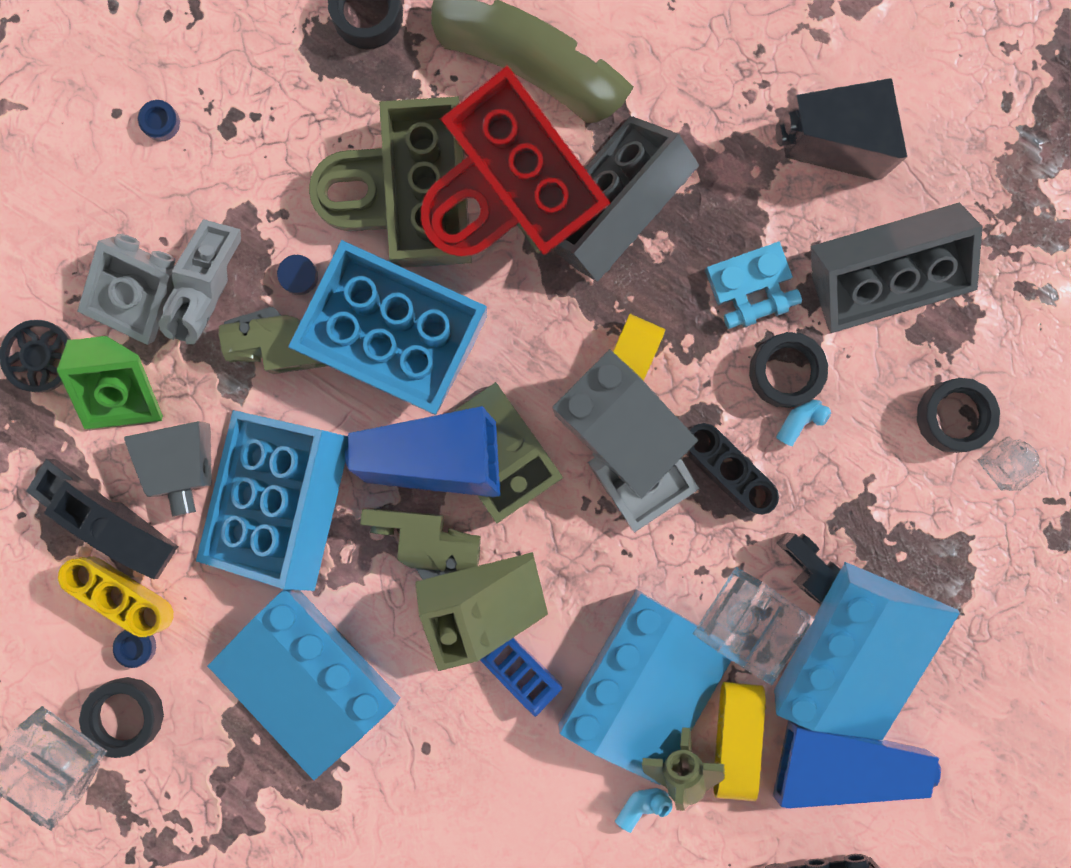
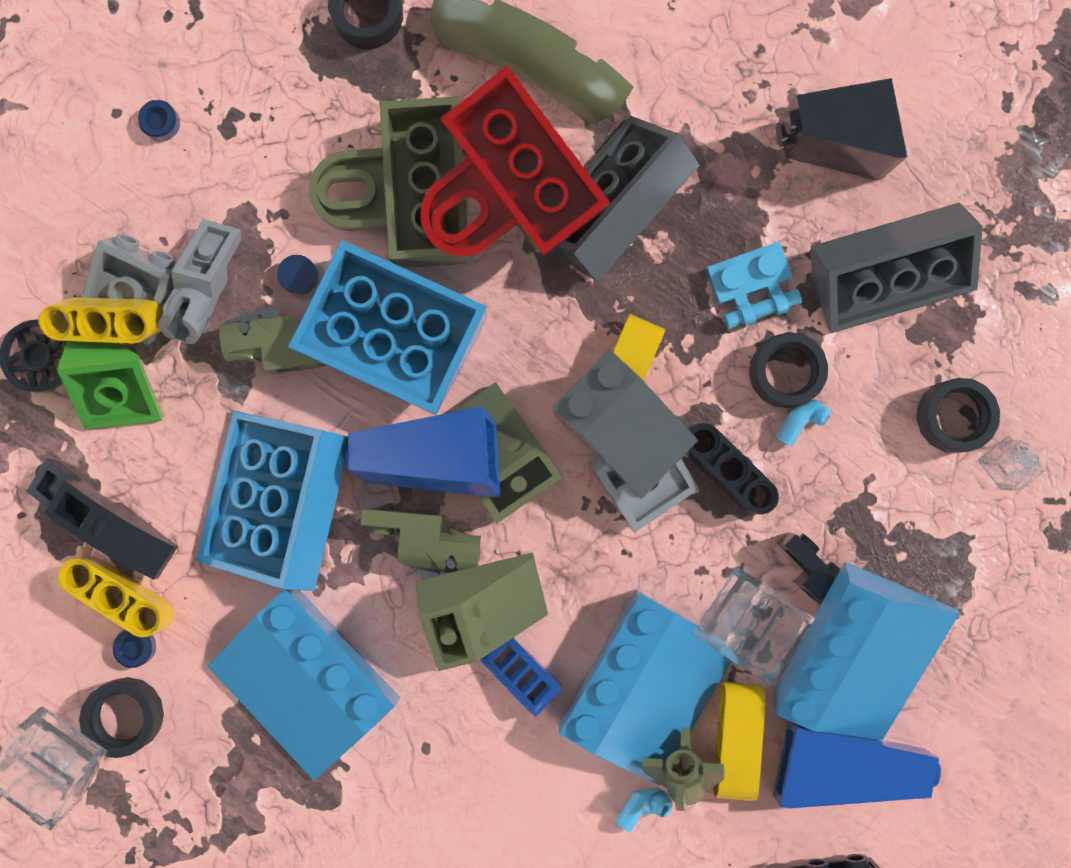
dark grey torso [124,421,212,517] -> none
none -> yellow beam [39,297,163,343]

